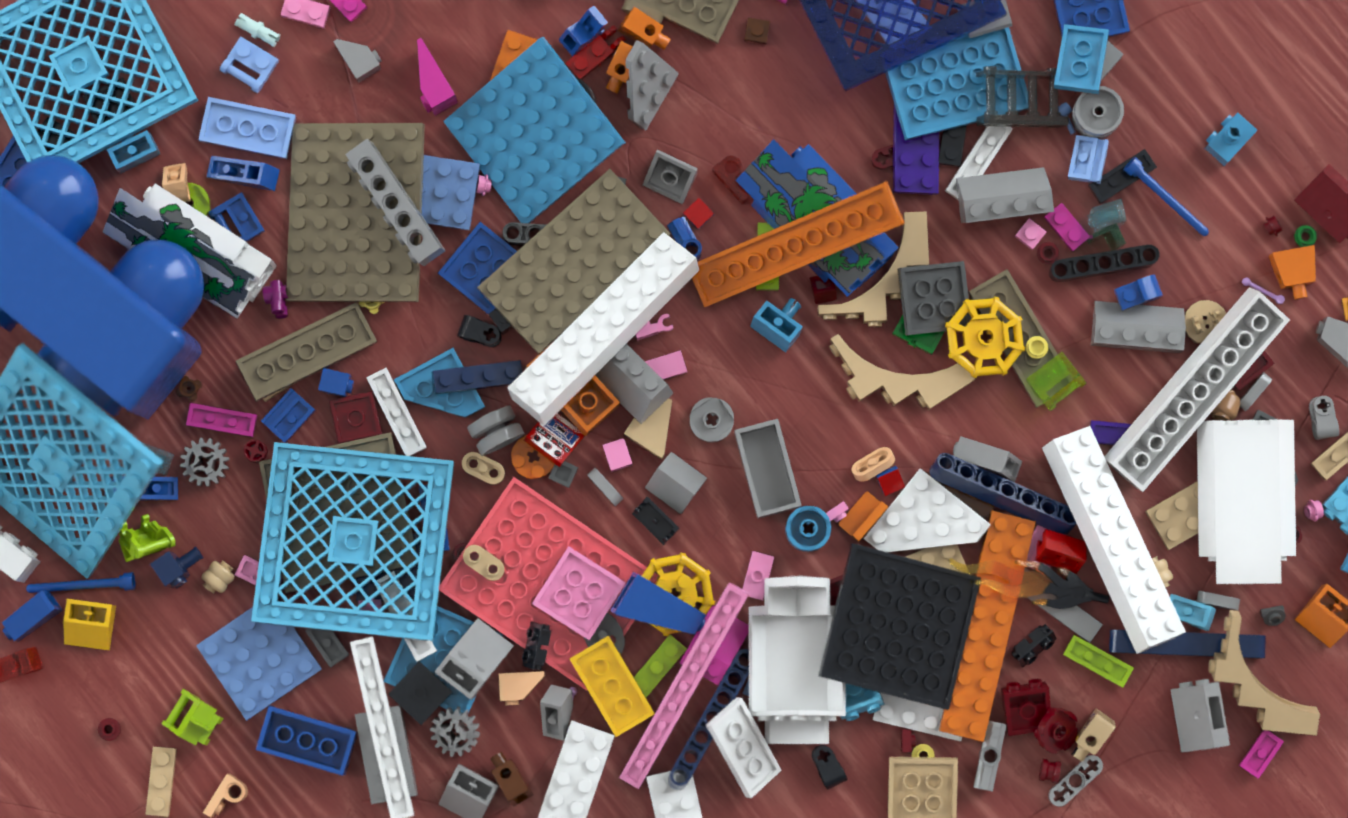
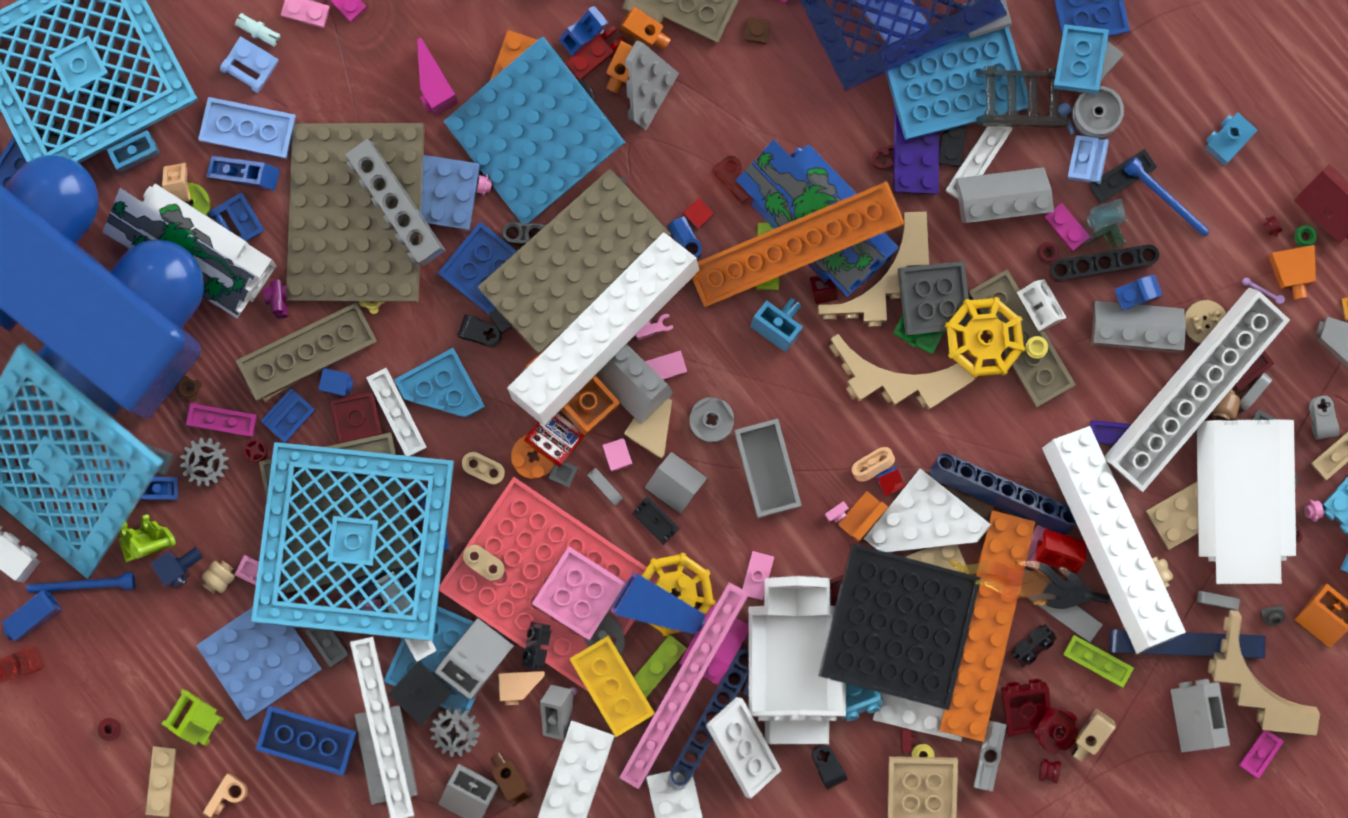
yellow slope [63,599,116,650] -> none
light grey slope [333,39,382,83] -> none
dark blue plate [432,360,523,394] -> none
light grey wheel [467,405,525,456] -> none
light grey slope [643,150,698,204] -> none
dark azure brick [785,506,831,552] -> none
light grey slope [953,436,1022,482] -> none
bright pink plate [1015,218,1046,250] -> none
clear neon green plate [1026,352,1086,411] -> none
light grey beam [1048,755,1103,806] -> none
medium azure plate [1170,594,1216,631] -> none
none -> white brick [1017,279,1066,331]

